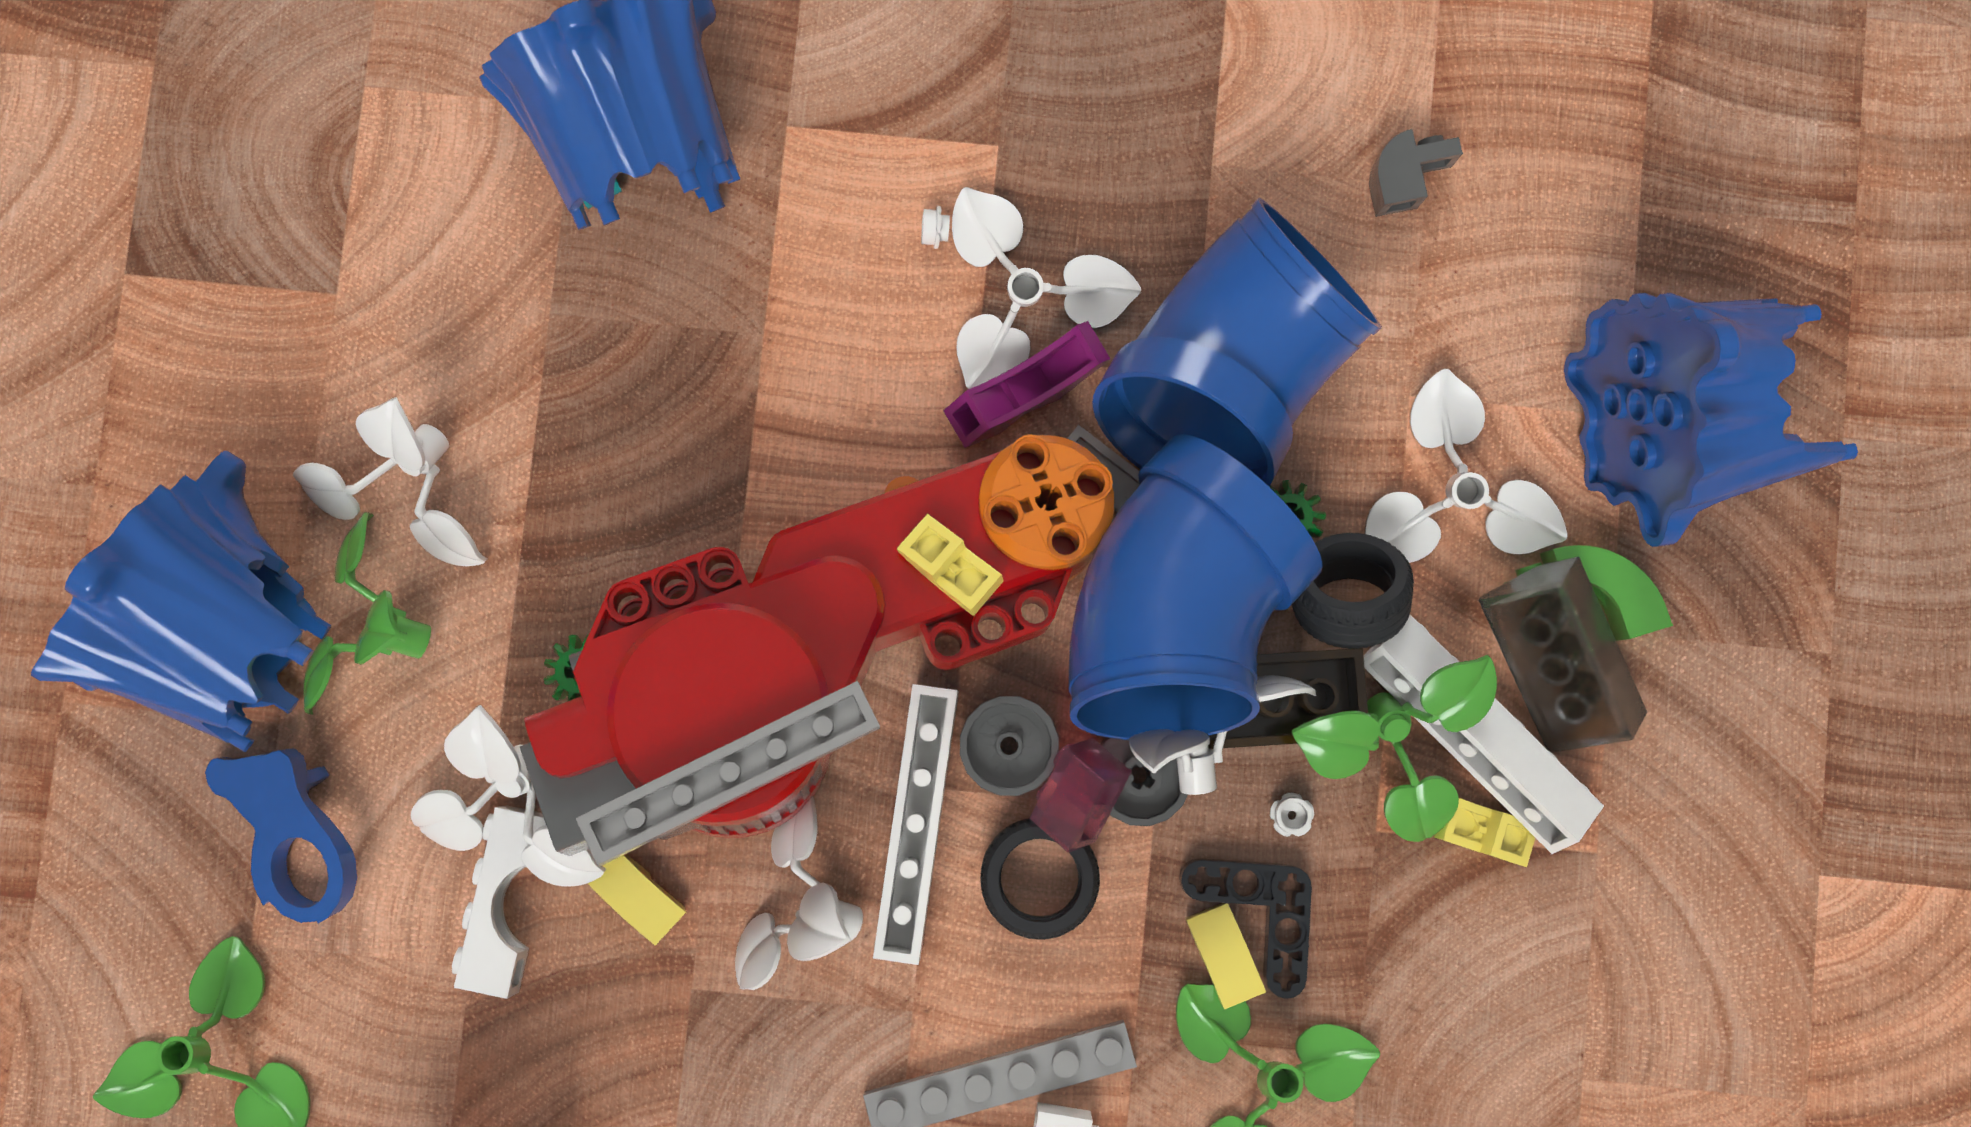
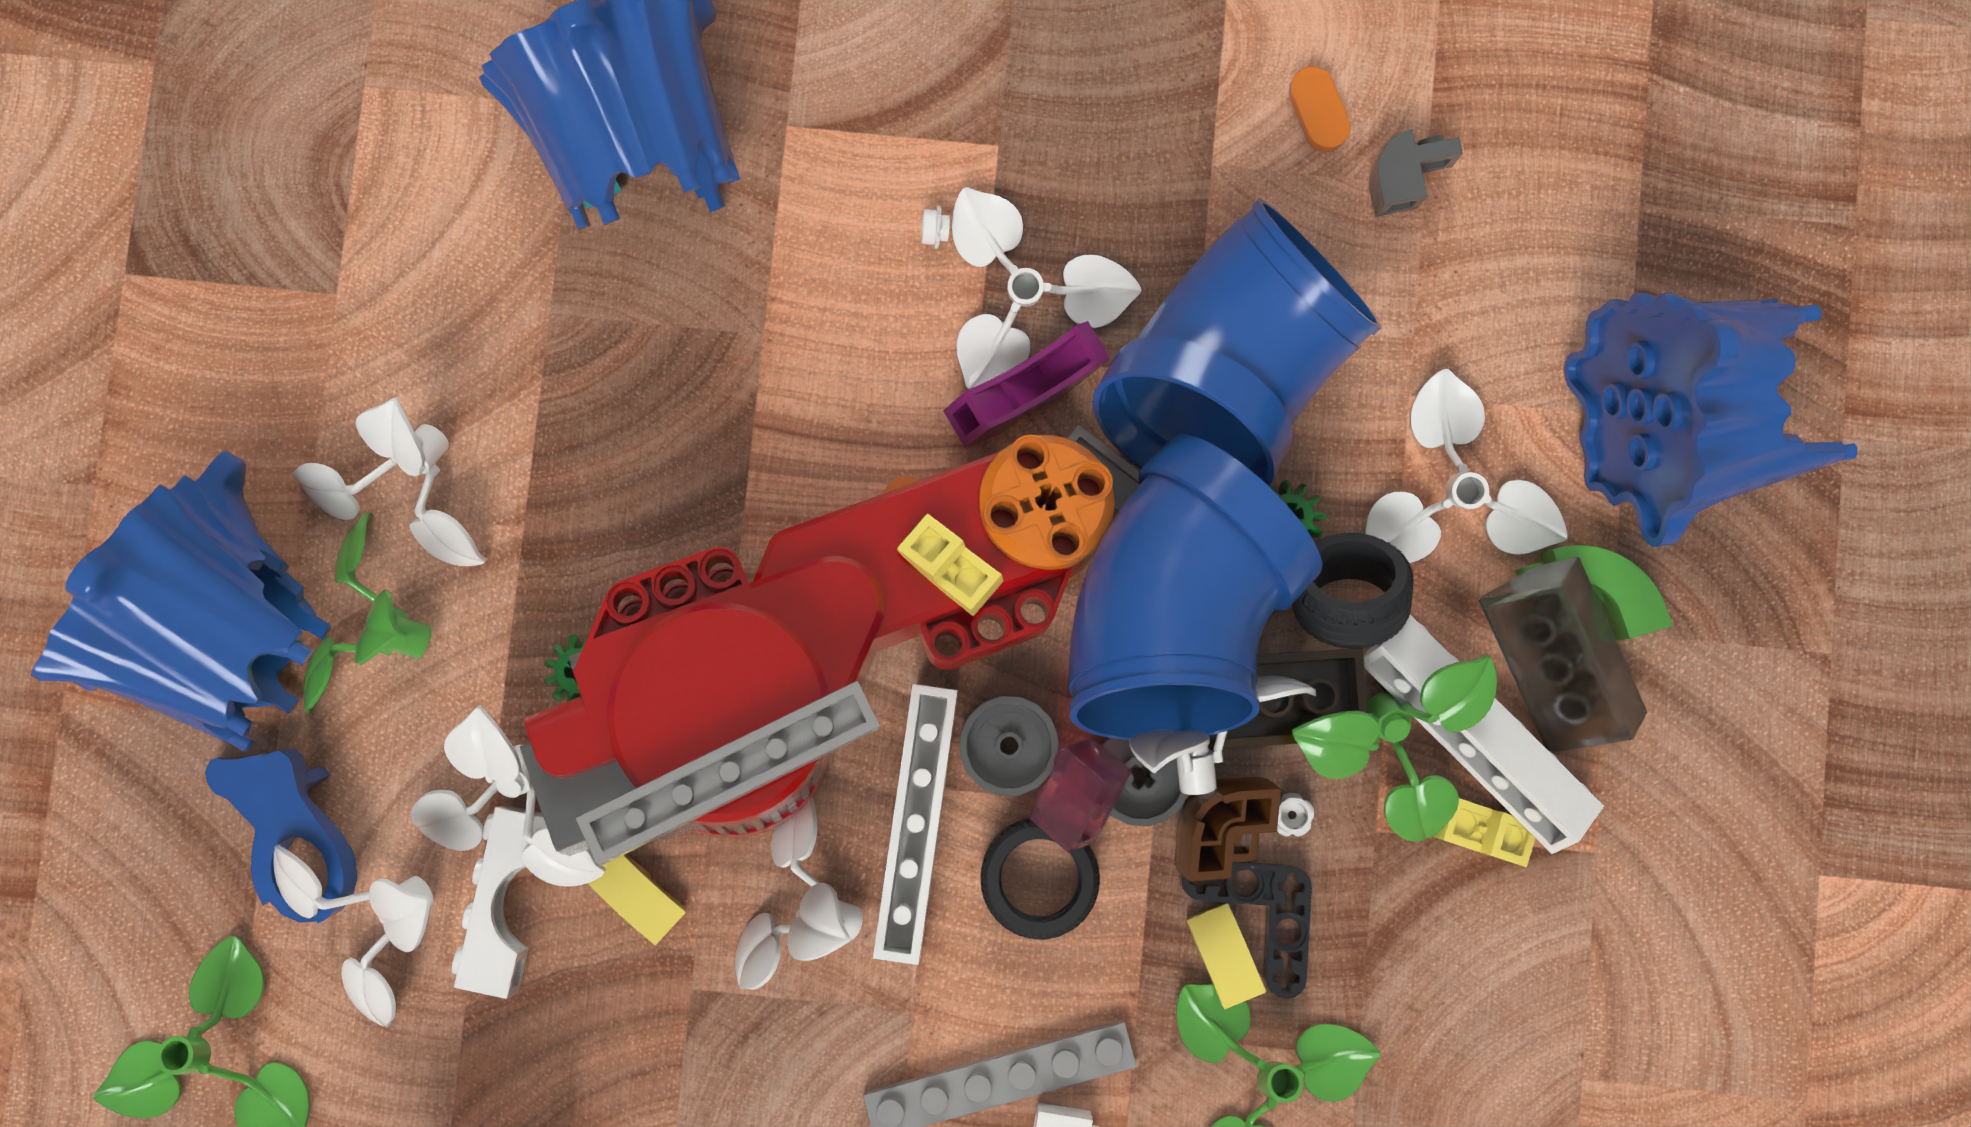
none -> white plant [274,844,434,1028]
none -> reddish brown brick [1174,777,1281,881]
none -> orange tile [1289,66,1350,152]

